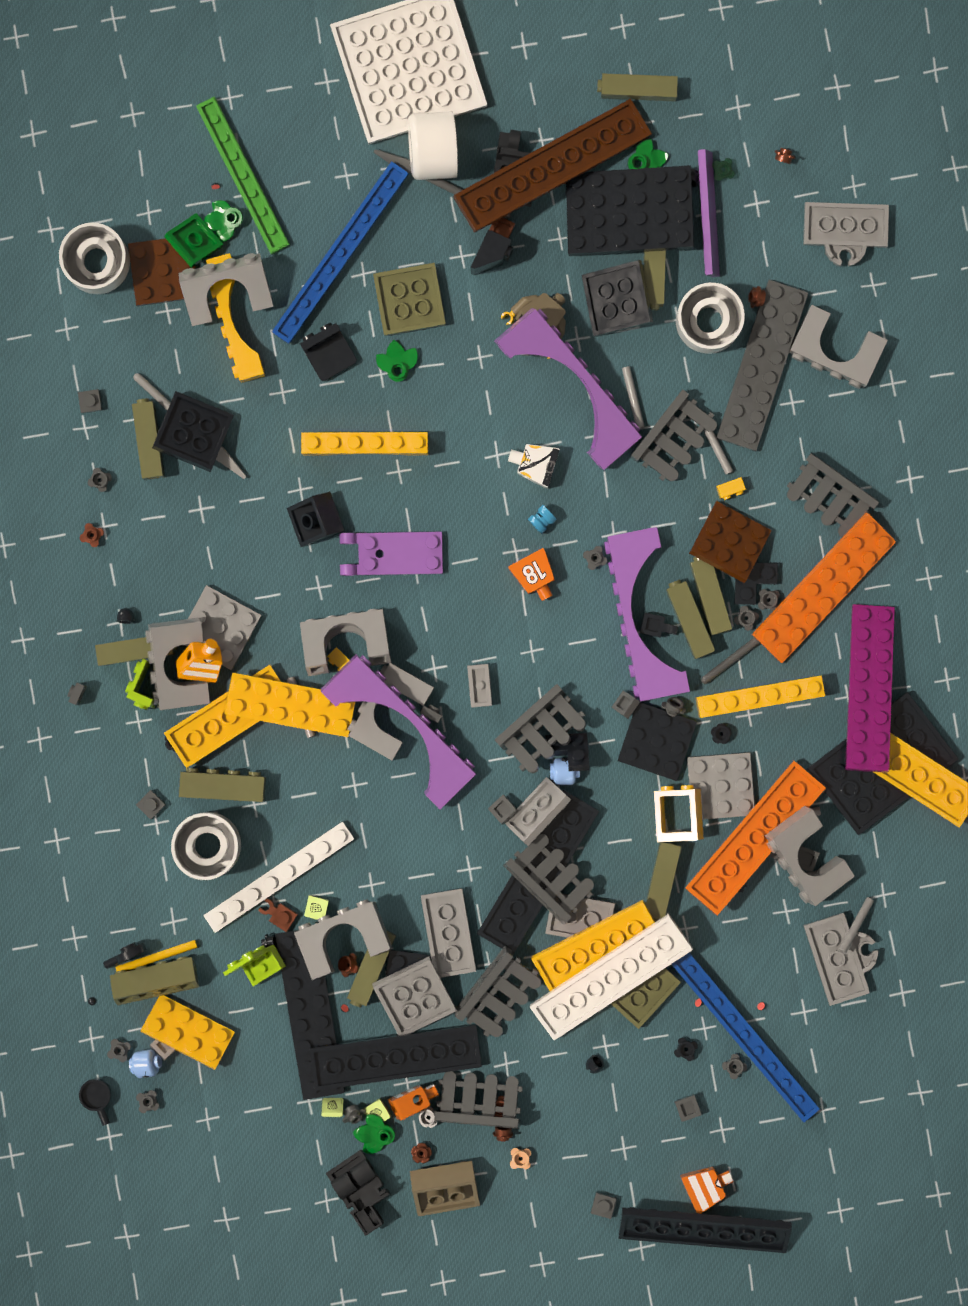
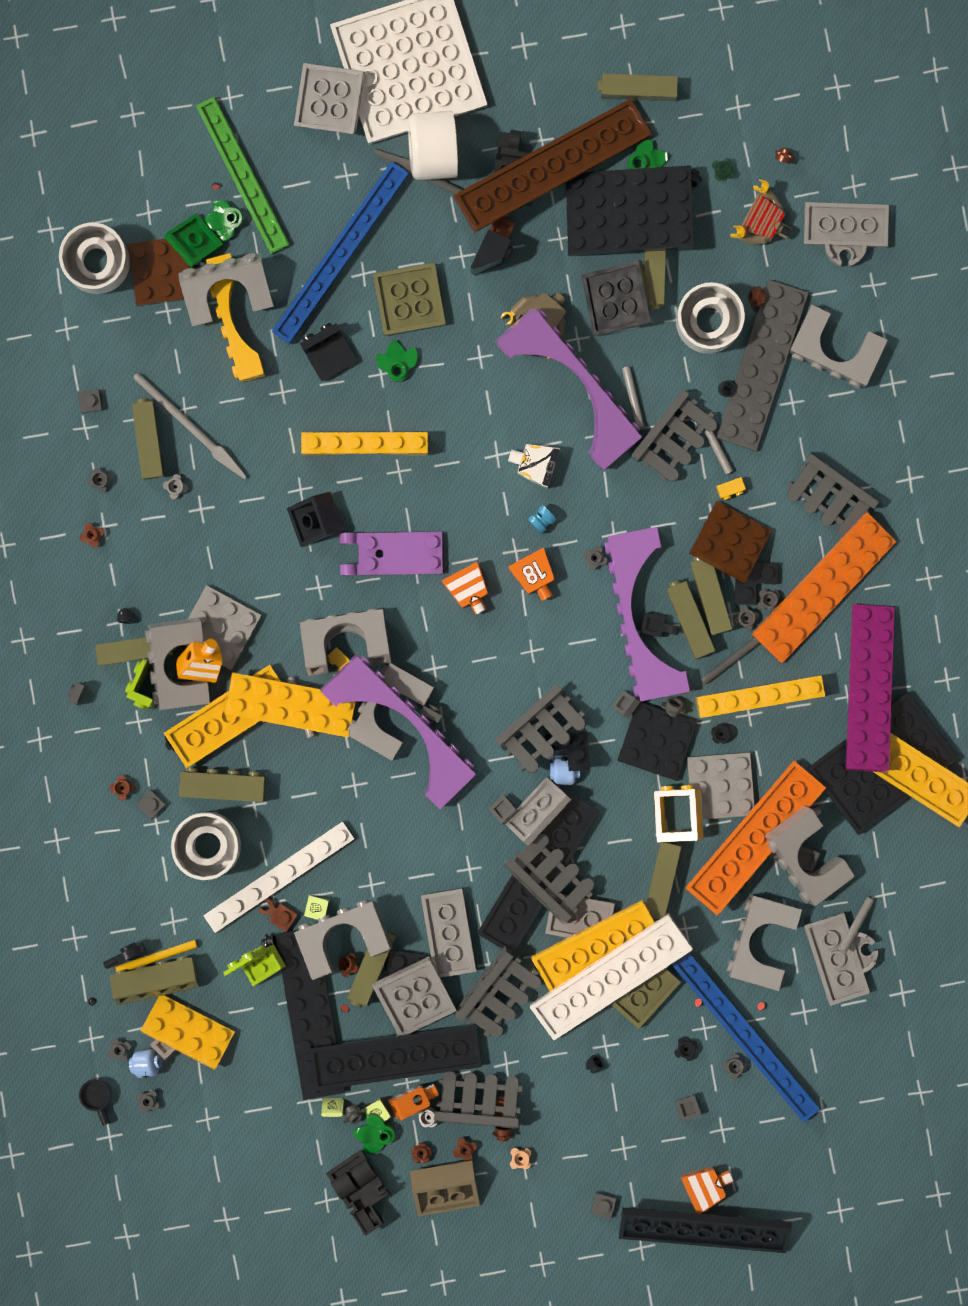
black plate [152,391,234,472] -> none
light grey plate [467,664,492,708] -> none
medium lavender tile [698,149,720,277] -> none
none -> copper plate [110,775,135,801]
none -> light grey plate [163,474,188,499]
none -> light grey plate [294,63,365,135]
none -> torso [442,562,488,615]
none -> copper plate [453,1138,477,1162]
none -> black hinge [718,381,736,397]
none -> light grey arch [726,895,802,991]
none -> torso [730,179,792,245]

